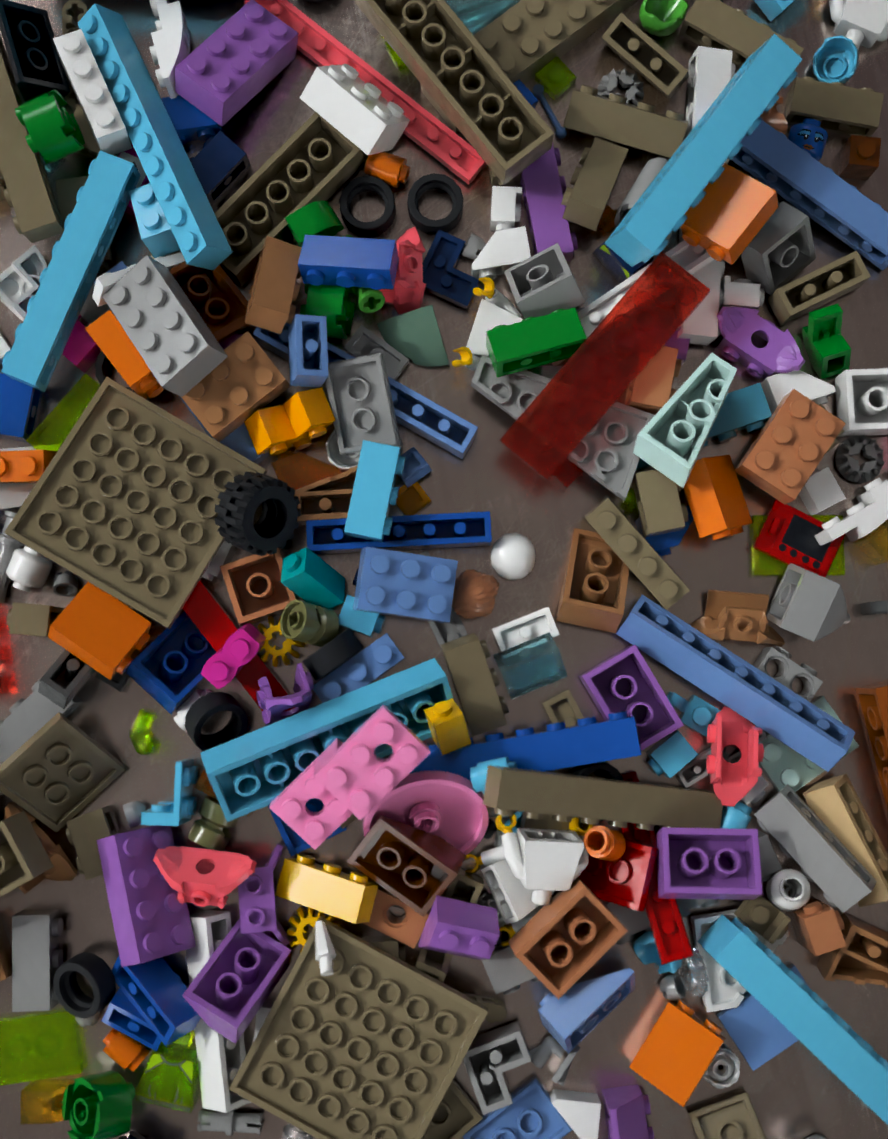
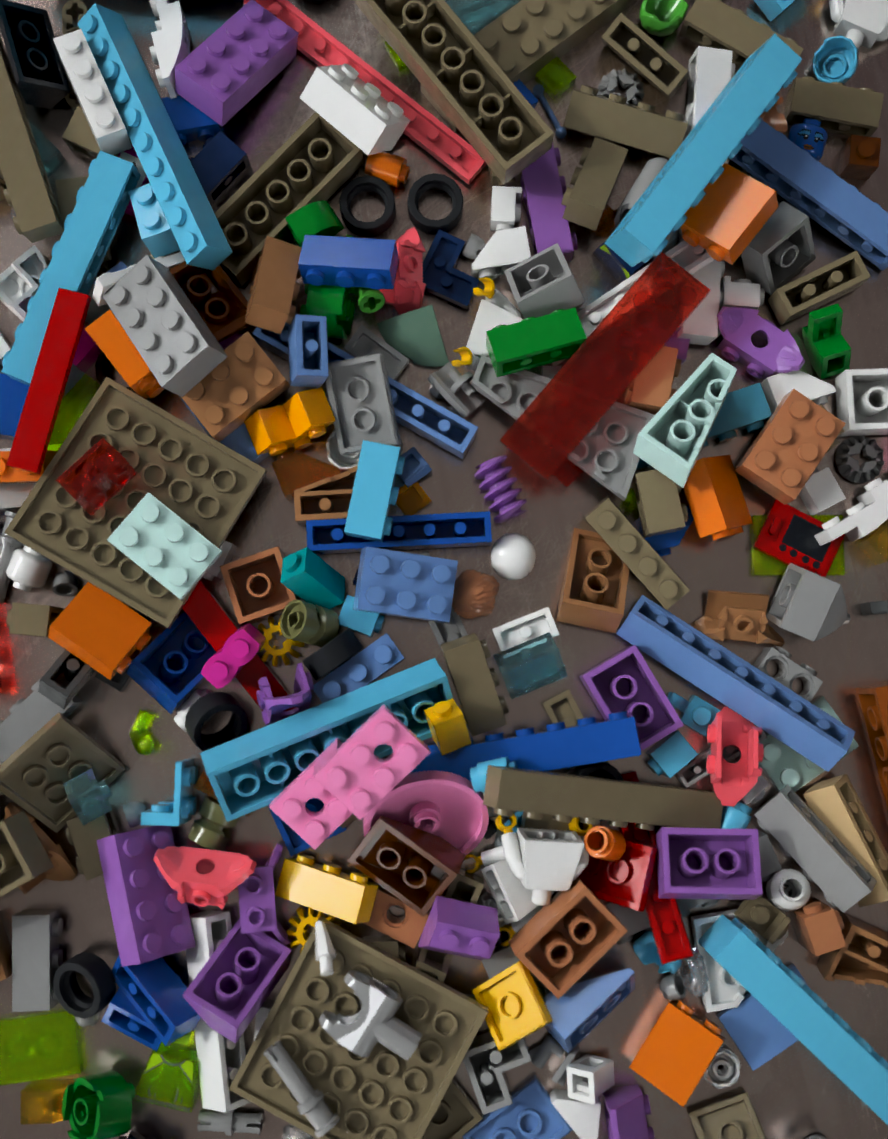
green brick [15,89,85,164] -> none
orange brick [102,1028,150,1072] -> none
black tyre [215,472,301,556] -> none
none -> red tile [6,288,92,475]
none -> clear red bracket [56,438,137,515]
none -> clear light blue brick [63,768,113,826]
none -> light aqua plate [107,492,222,601]
none -> light grey pin [263,1040,340,1138]
none -> light grey connector [319,970,422,1061]
none -> light grey hips [427,362,485,419]
none -> yellow plate [472,961,553,1051]
none -> medium lavender piece [474,455,528,523]
none -> white brick [566,1054,615,1105]

